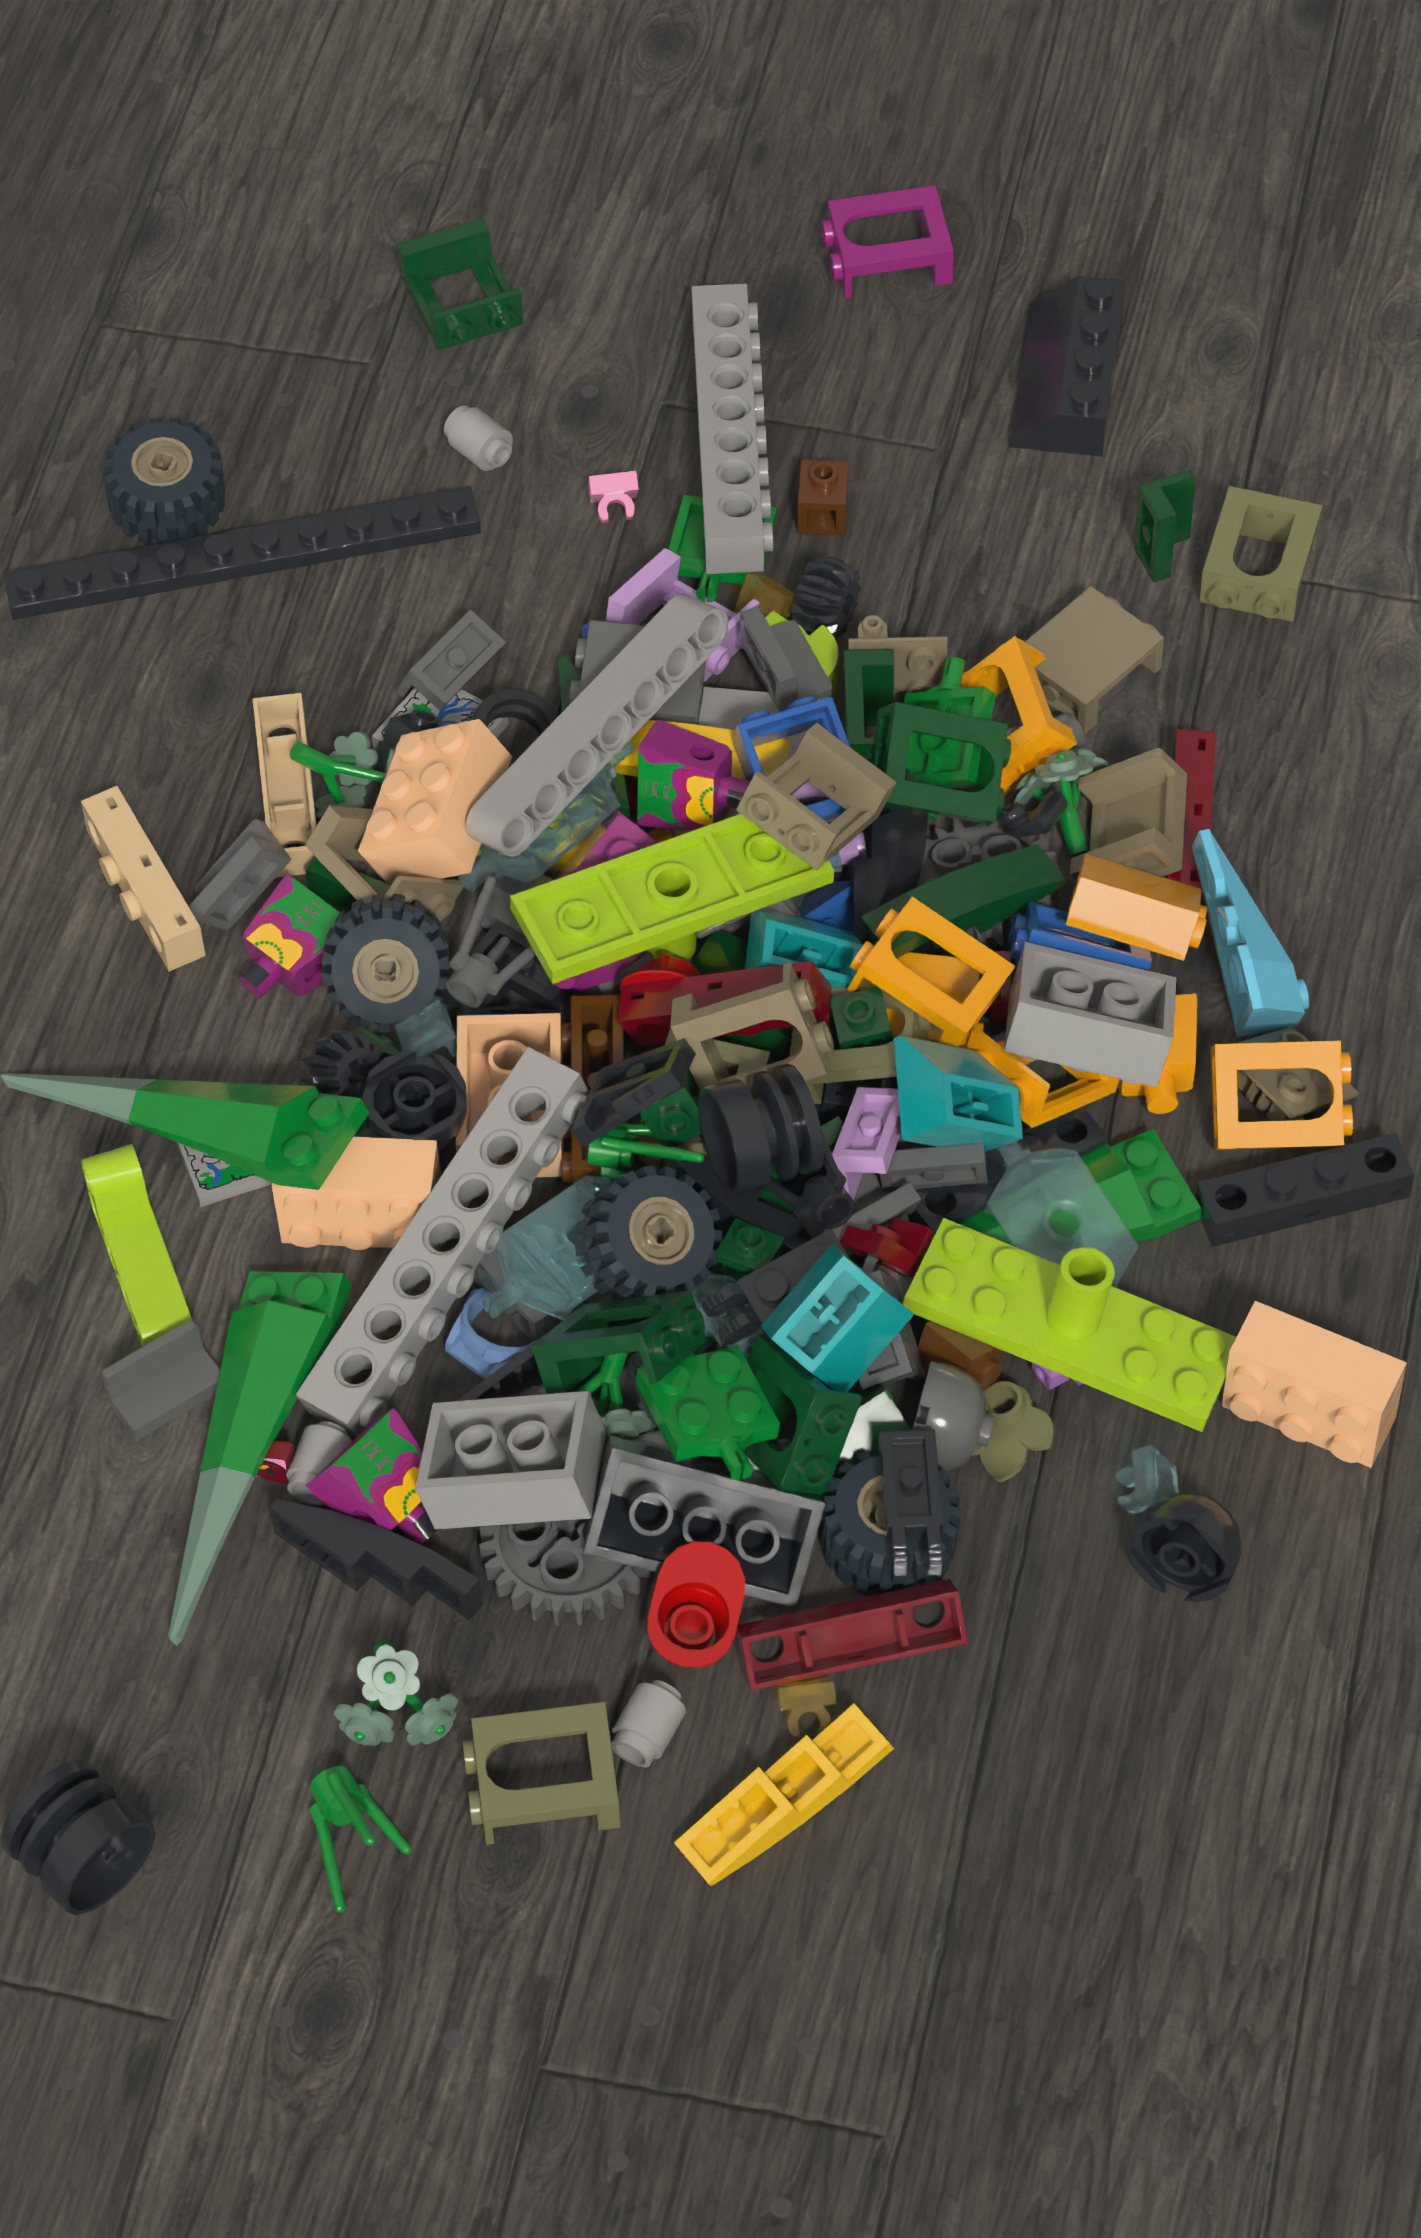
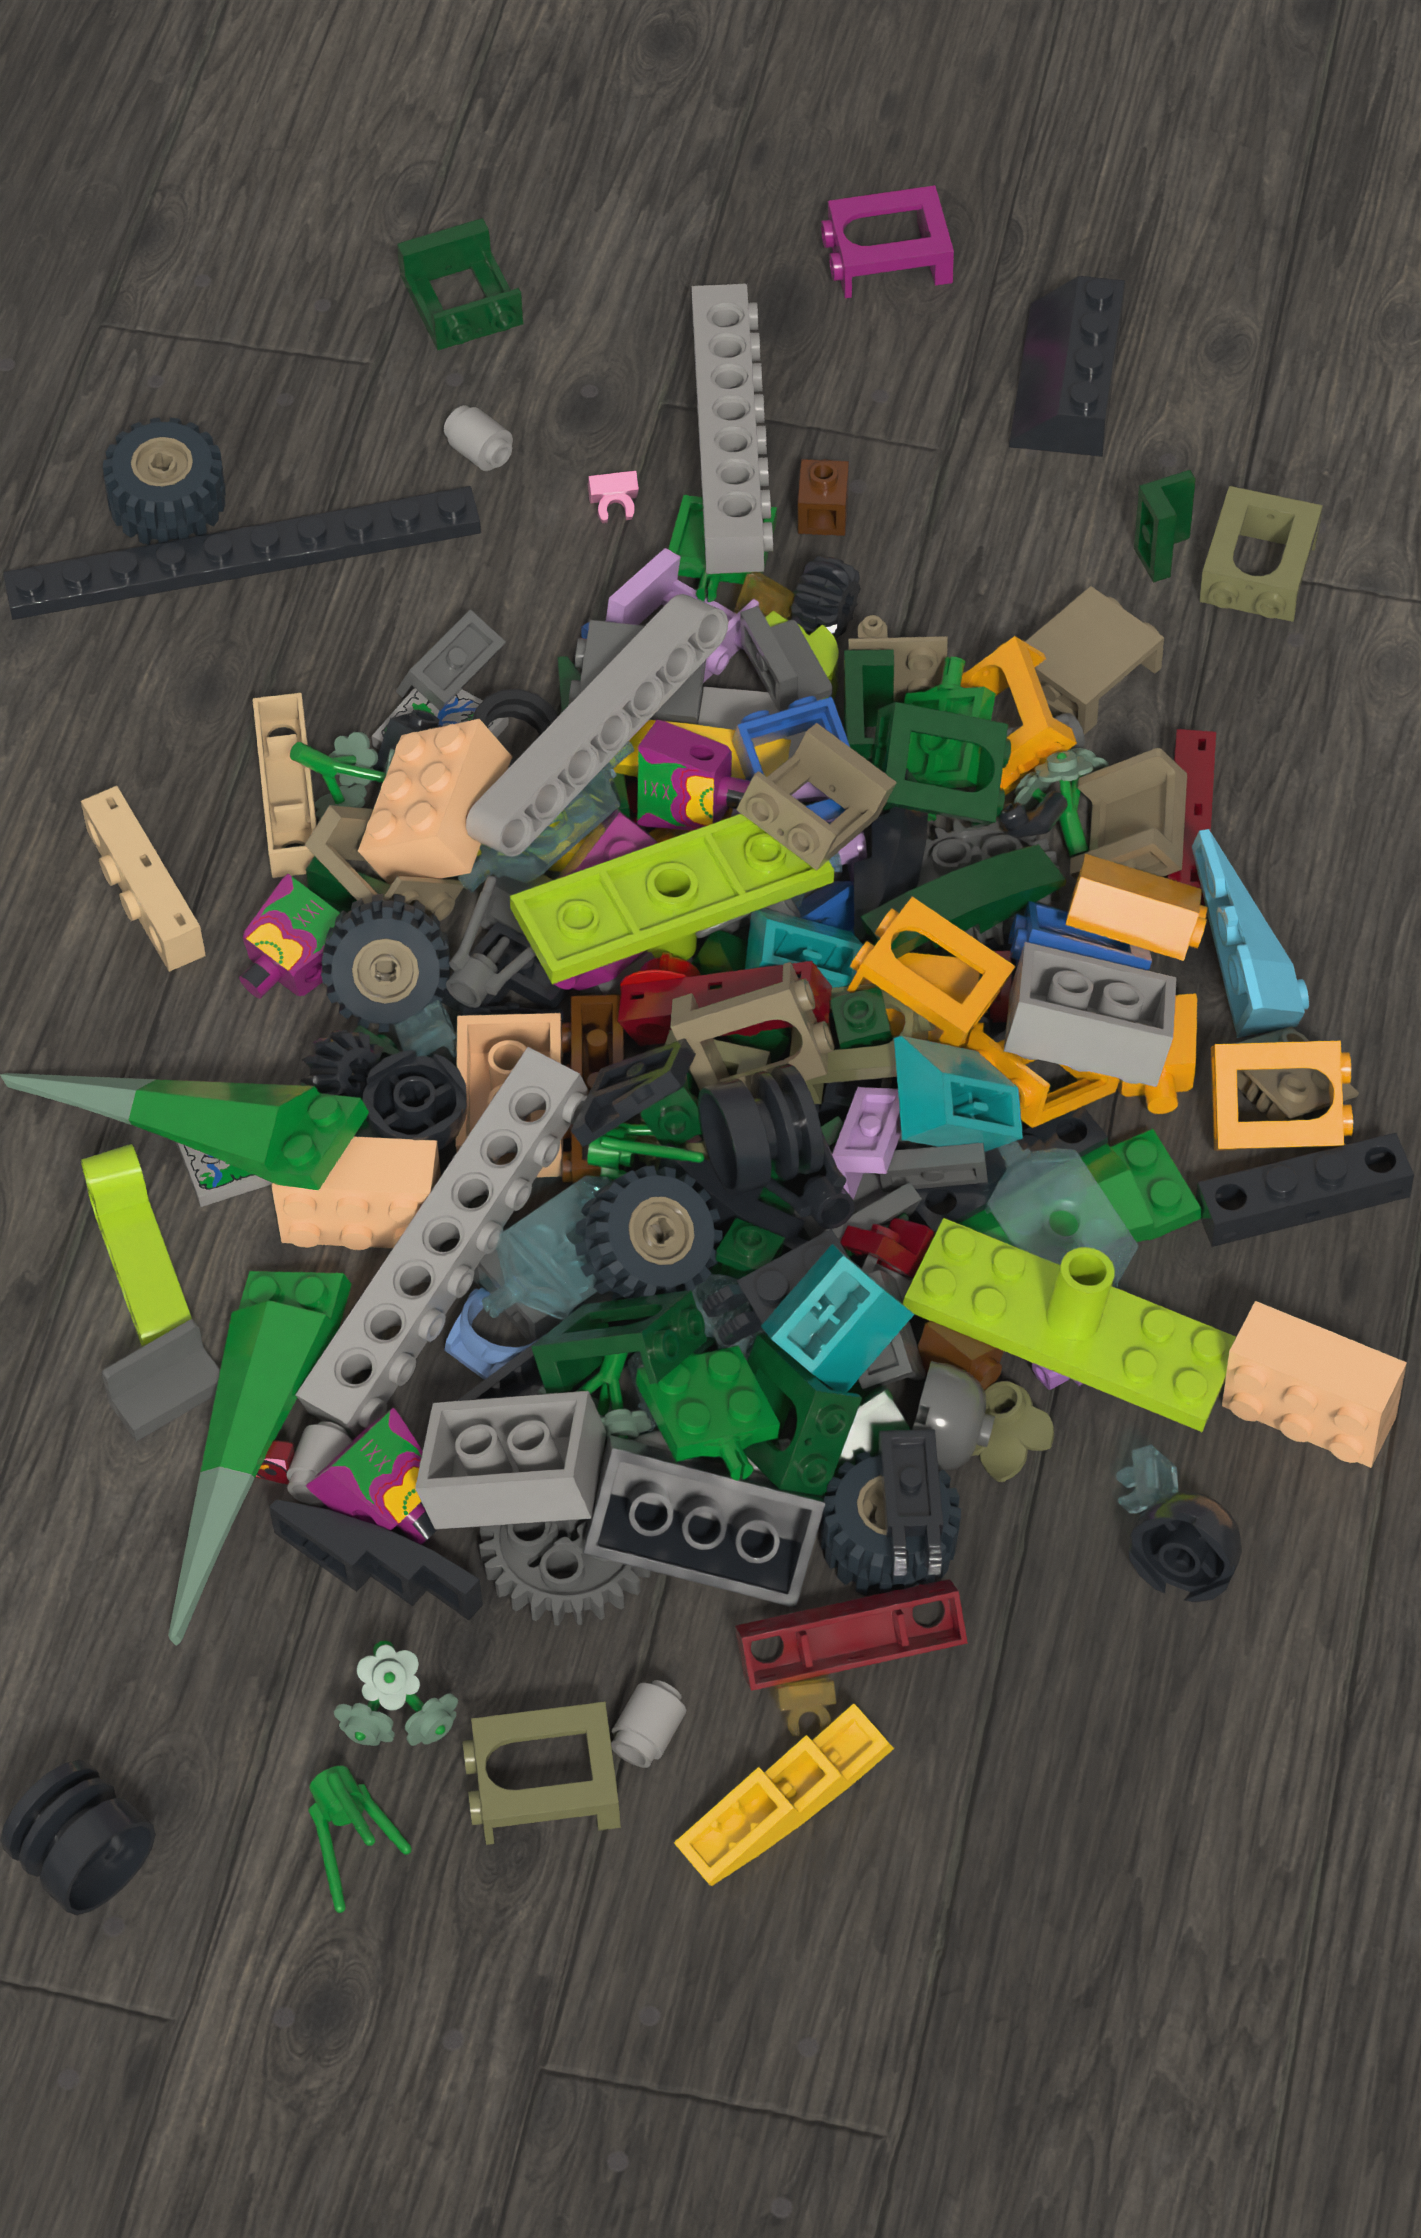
dark grey panel [188,819,292,931] -> none
red piece [647,1542,745,1668] -> none

